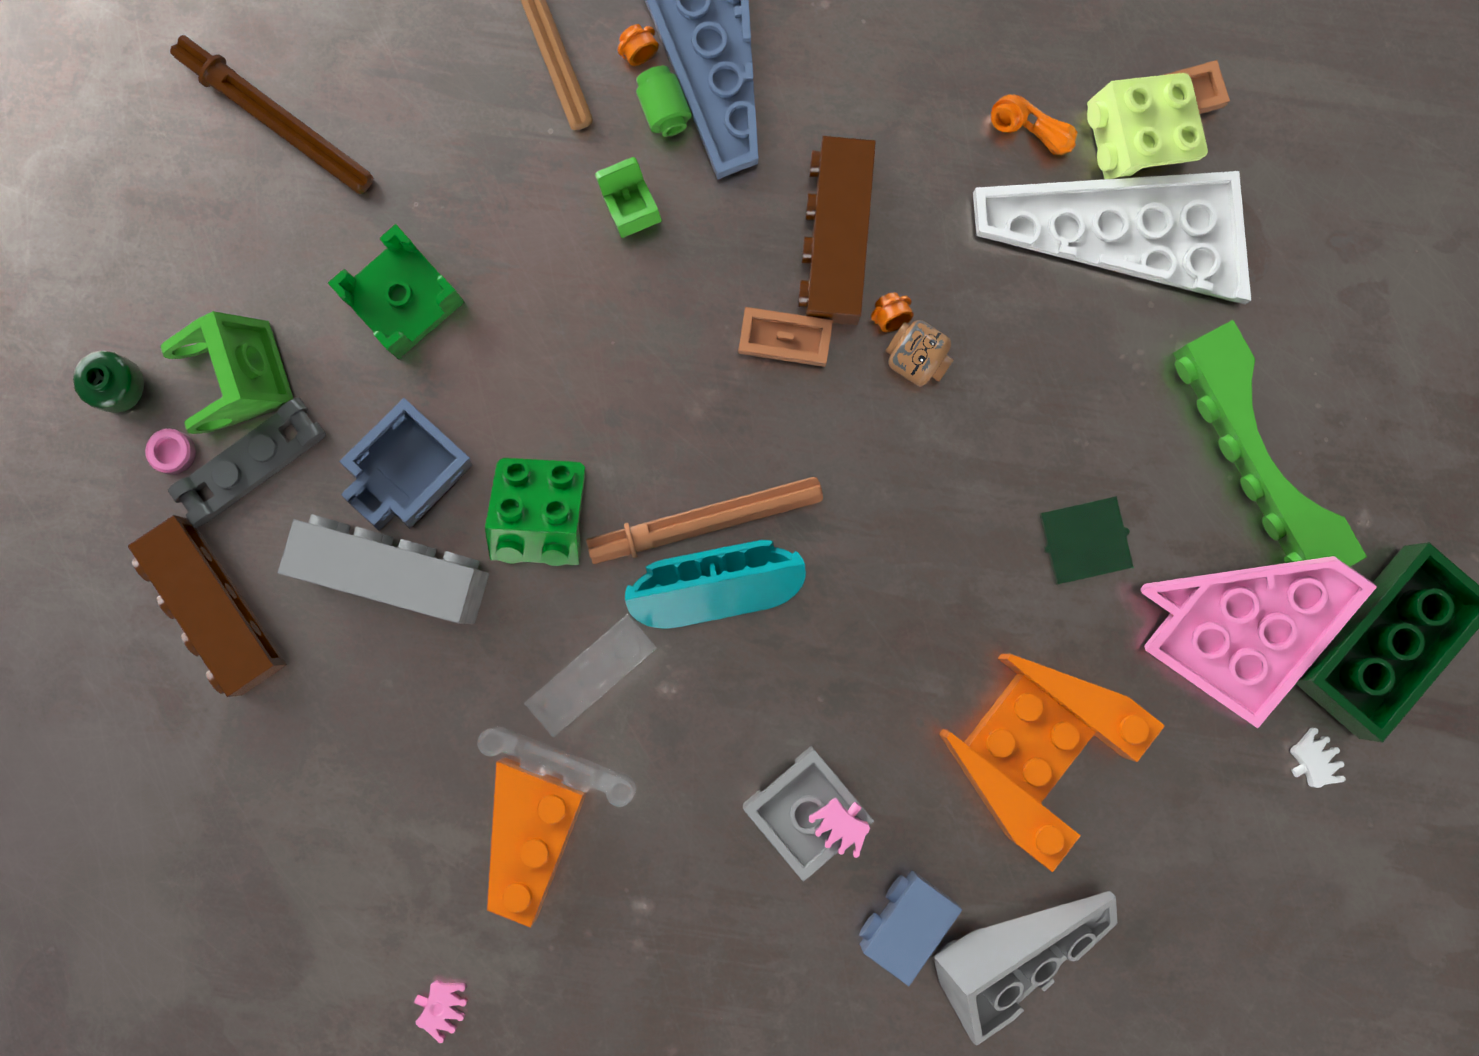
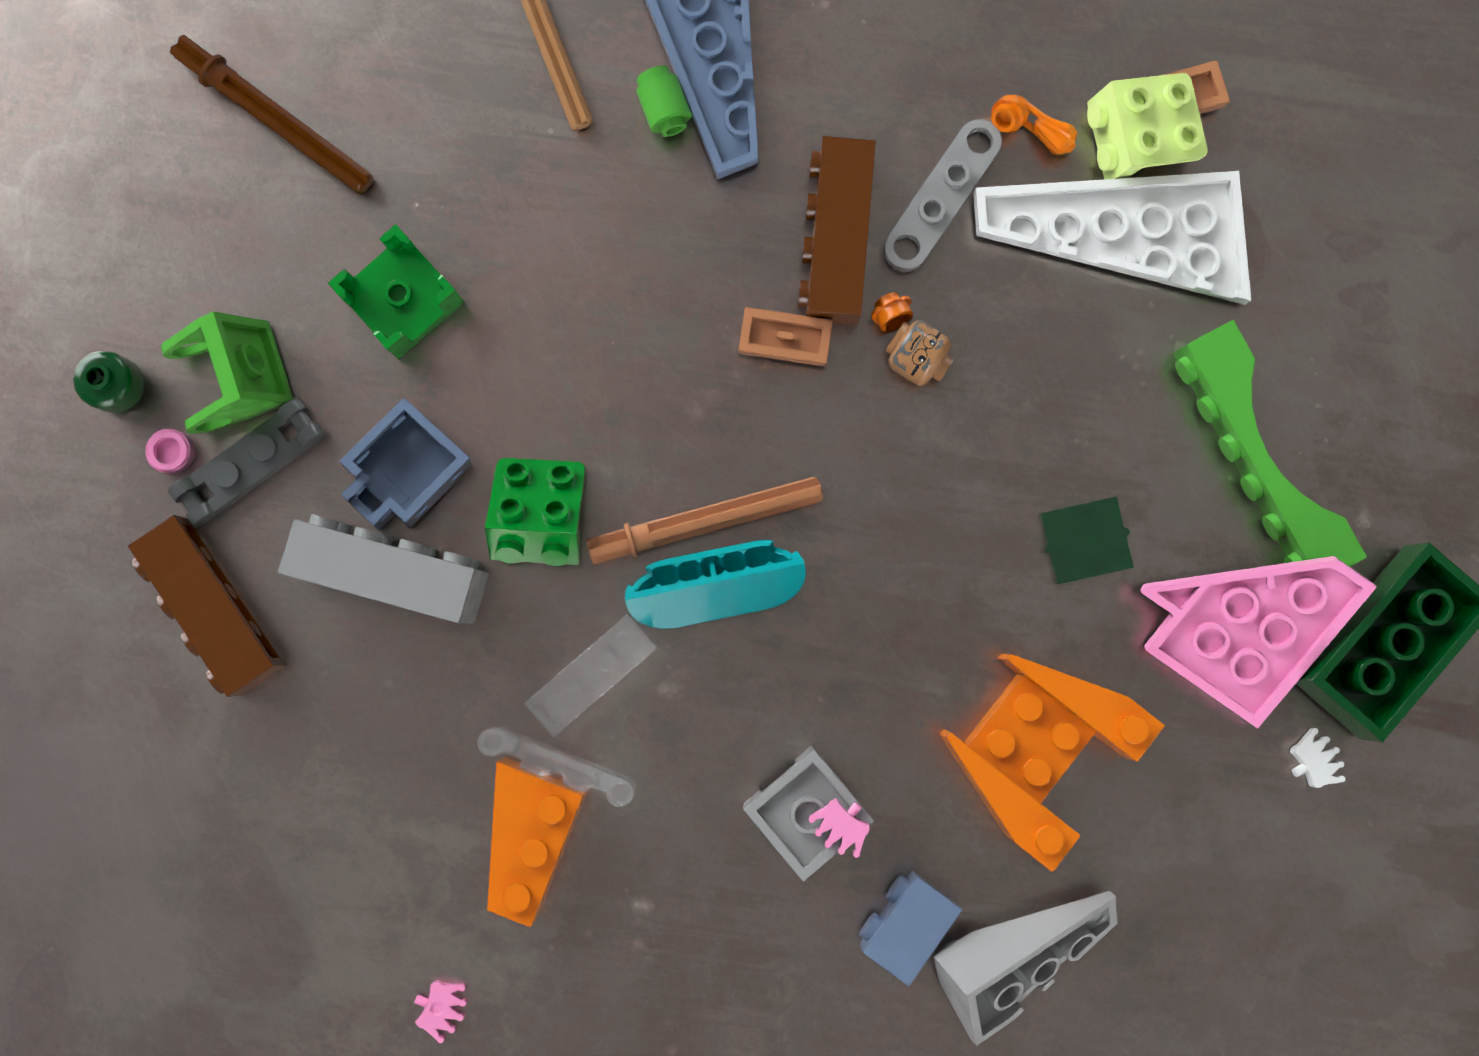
bright green bracket [595,157,662,238] -> none
orange plate [617,24,659,66] -> none
none -> light grey plate [884,119,1002,273]

